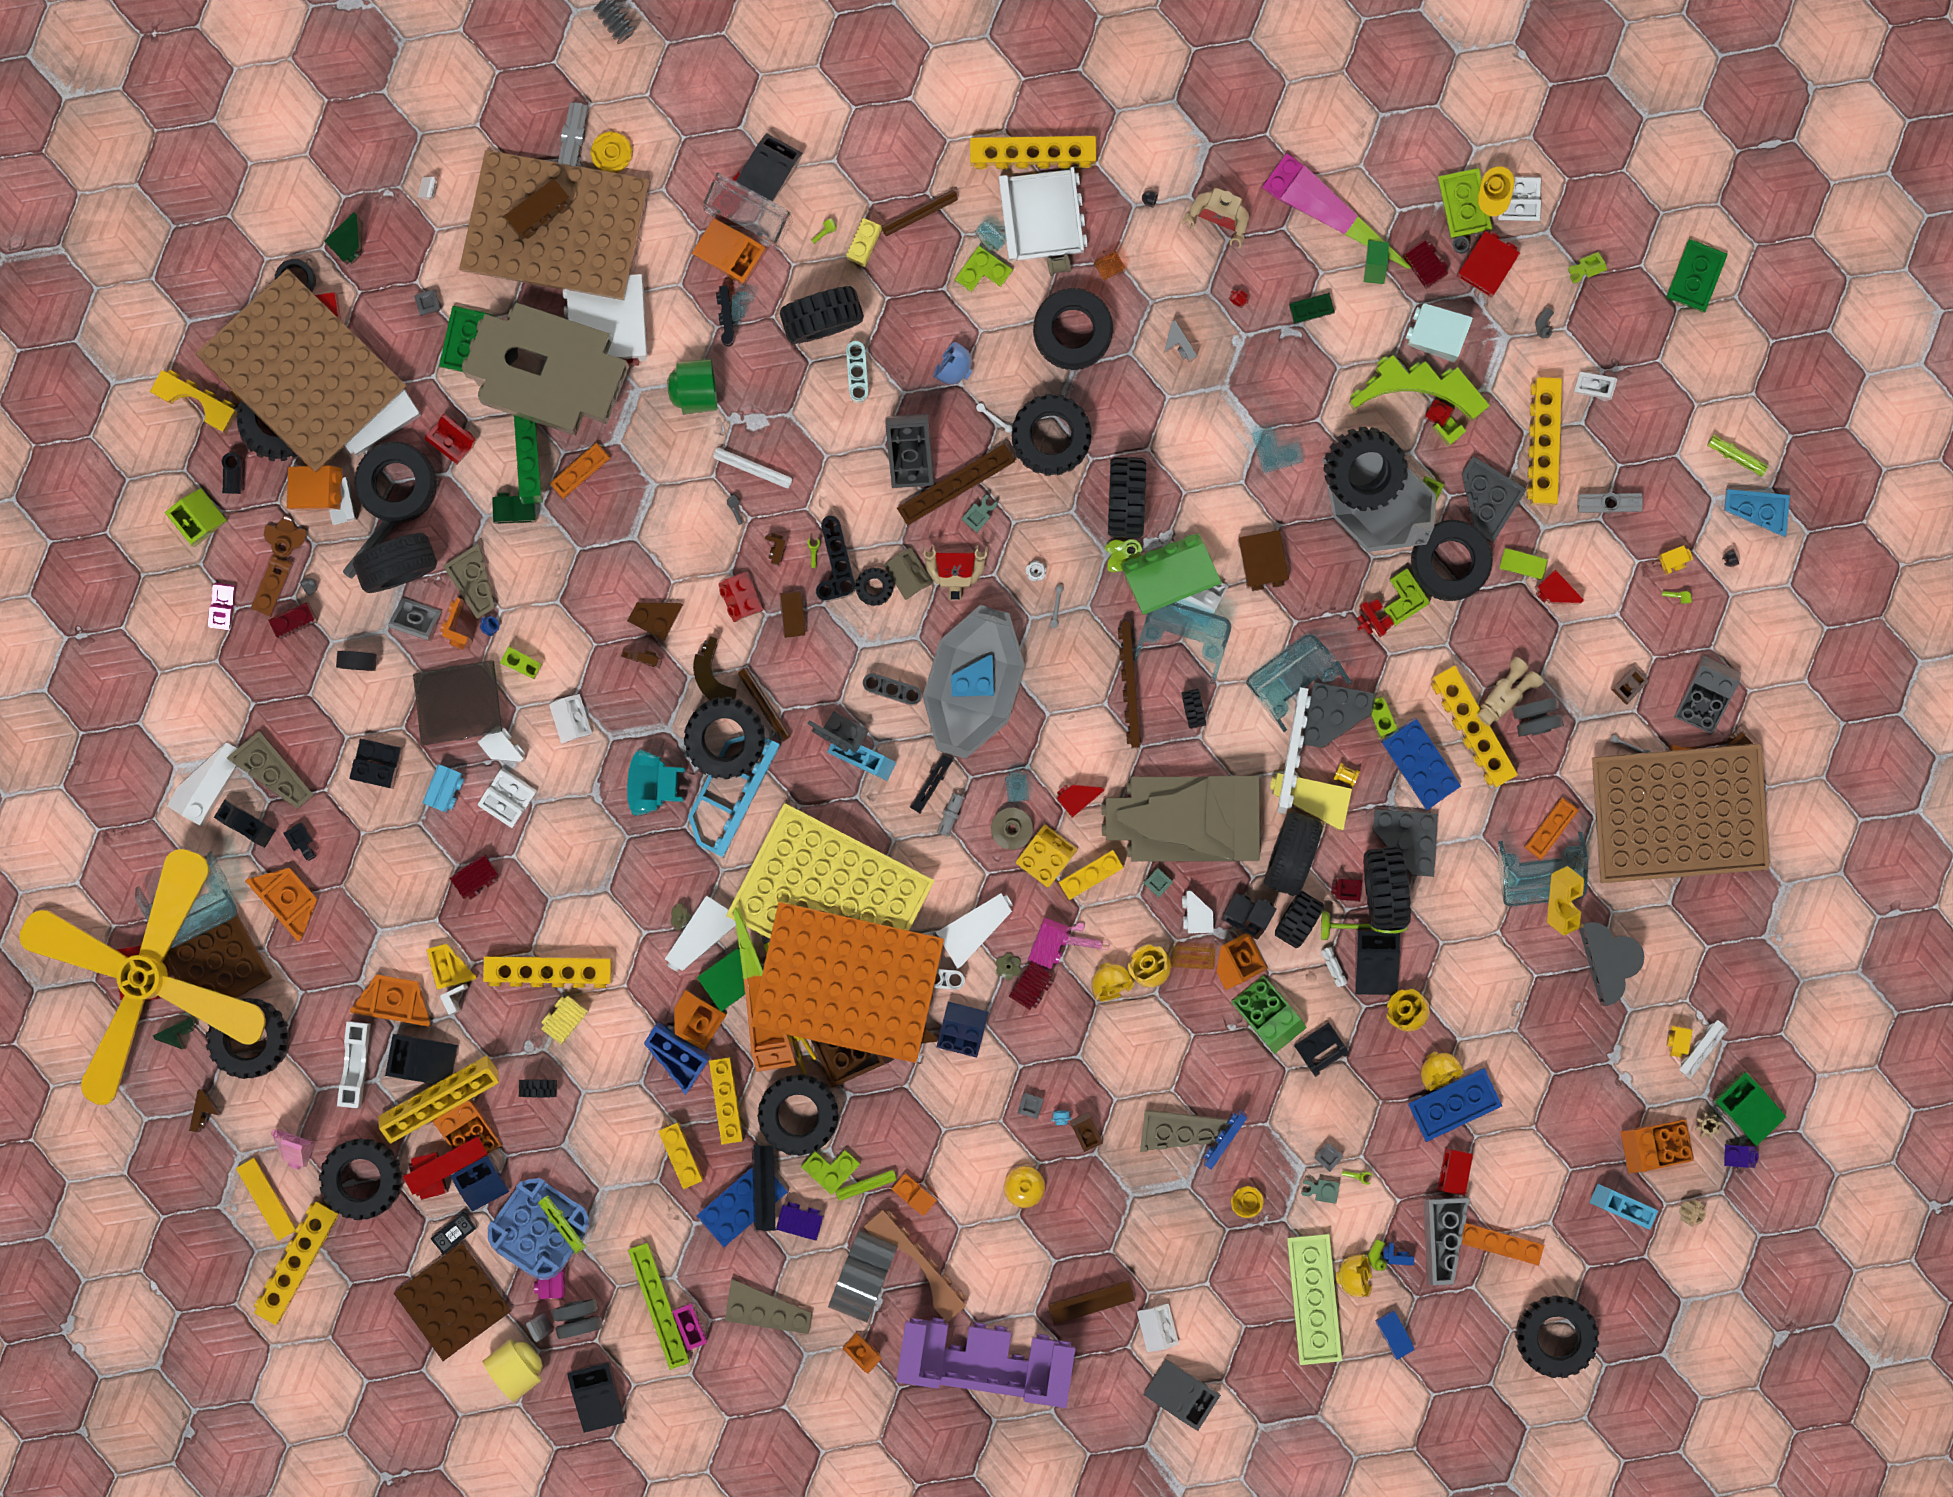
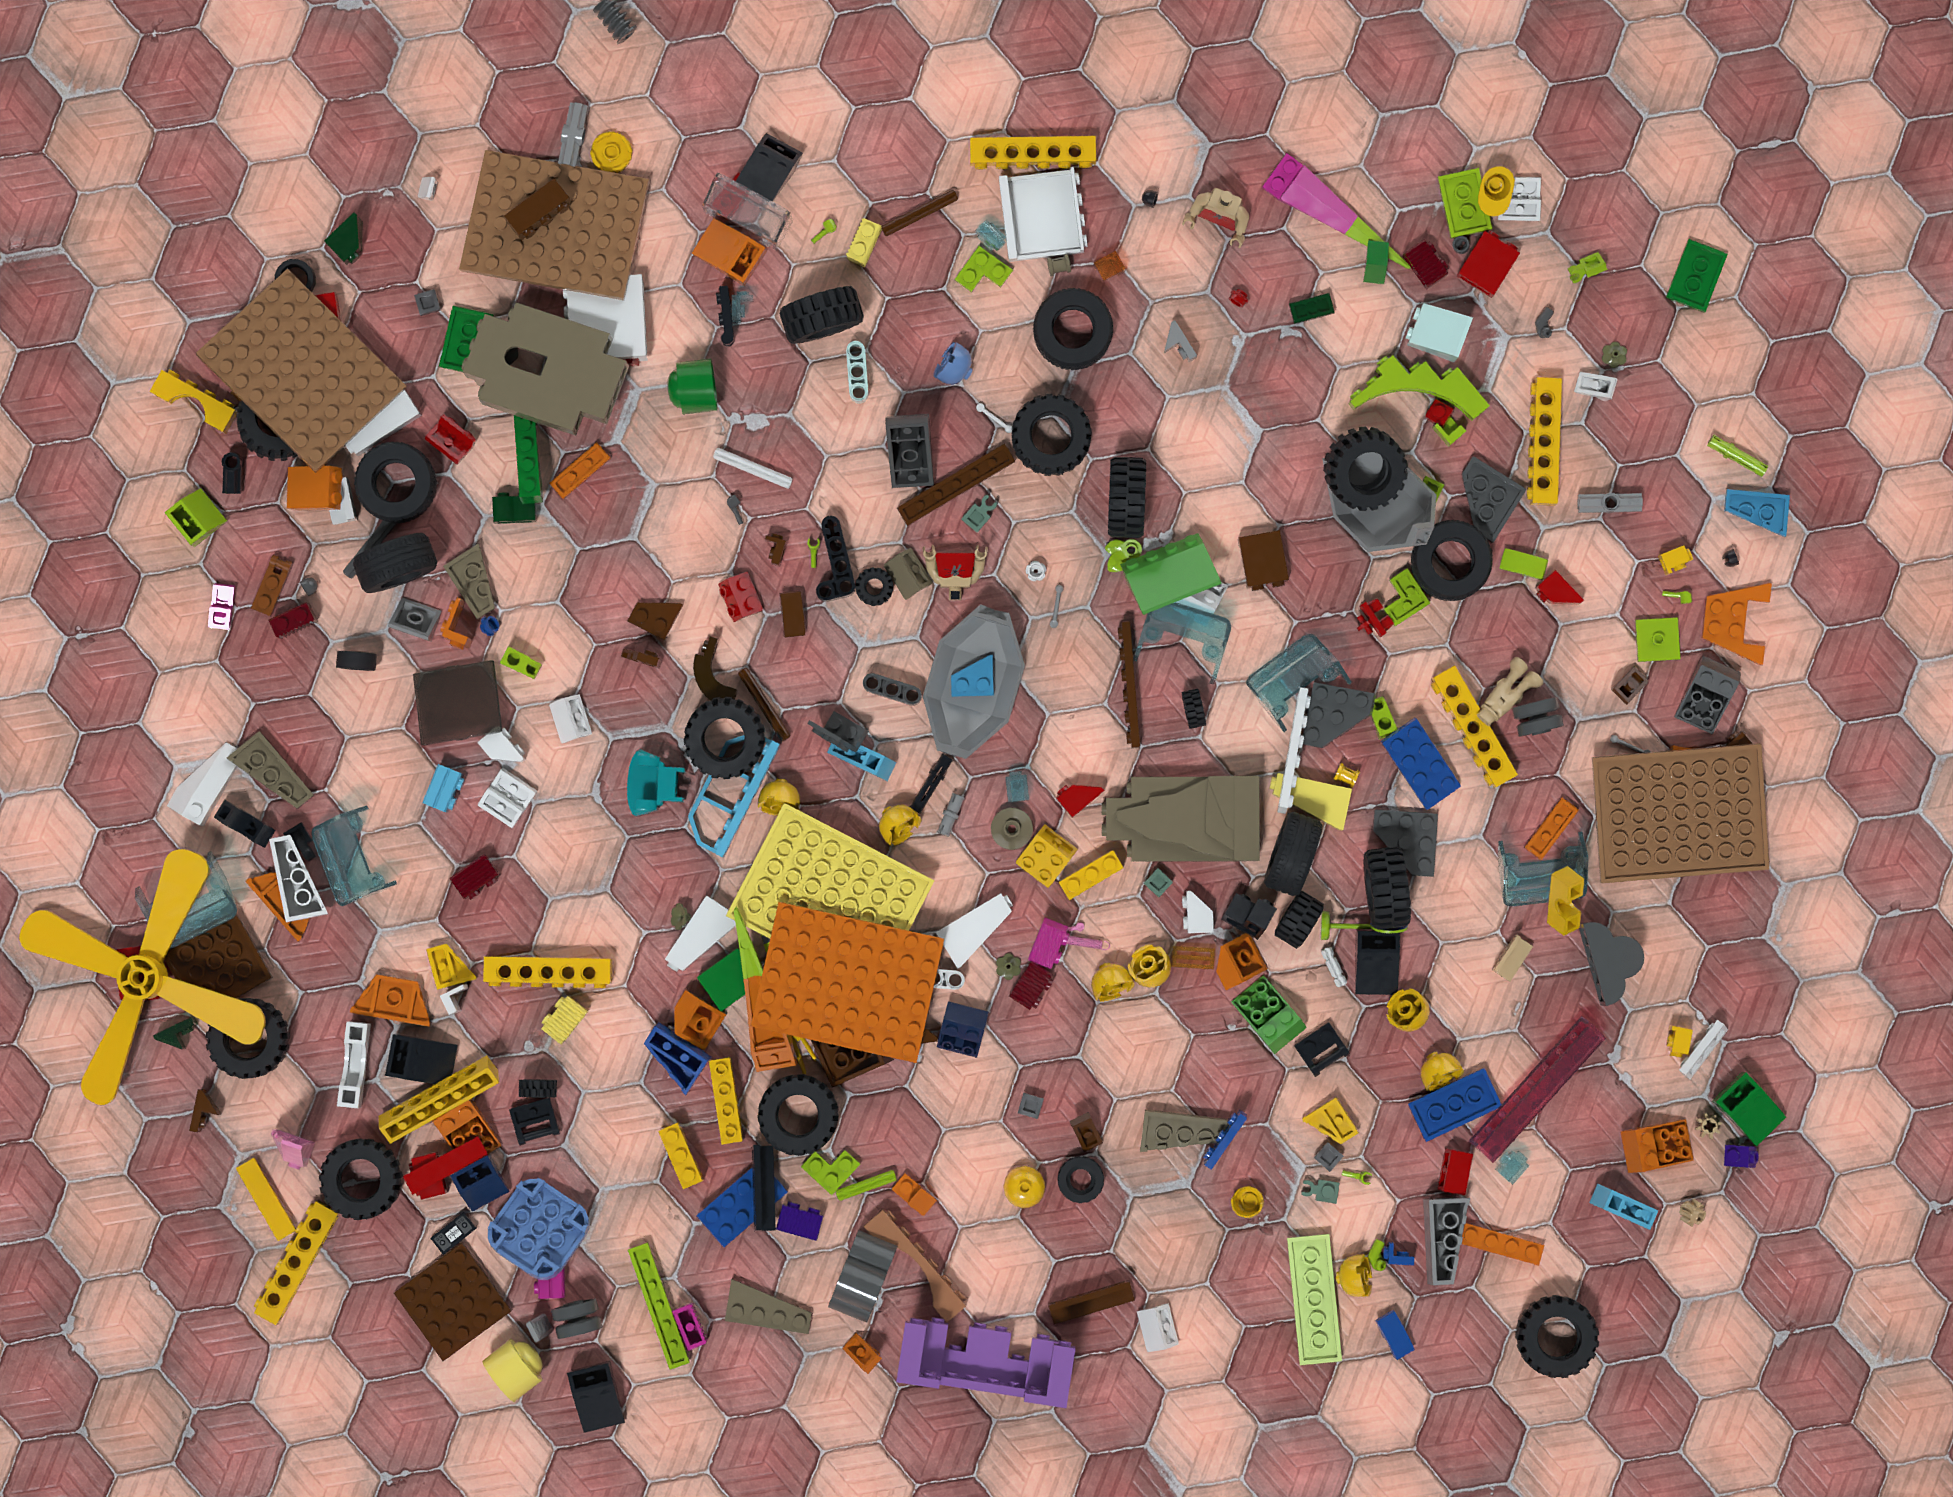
dark orange plate [264,516,306,558] -> none
black brick [349,738,402,789] -> none
lime pin [538,1196,586,1254] -> none
medium azure plate [1051,1110,1072,1125] -> none
dark grey slope [1143,1359,1221,1431] -> none
clear light blue plate [1252,427,1304,474] -> none
dark red bracket [1331,878,1362,902] -> none
none -> white wedge [269,835,328,923]
none -> clear light blue windscreen [312,806,397,906]
none -> black plate [509,1098,560,1145]
none -> yellow cylinder [757,779,800,816]
none -> yellow cylinder [879,804,921,846]
none -> black tyre [1057,1156,1104,1203]
none -> yellow wing [1302,1097,1359,1144]
none -> clear pink brick [1469,1016,1606,1163]
none -> tan panel [1492,935,1533,982]
none -> clear light blue brick [1495,1151,1529,1185]
none -> olive plant [1602,342,1627,368]
none -> lime plate [1635,617,1680,662]
none -> orange wing [1701,583,1772,665]

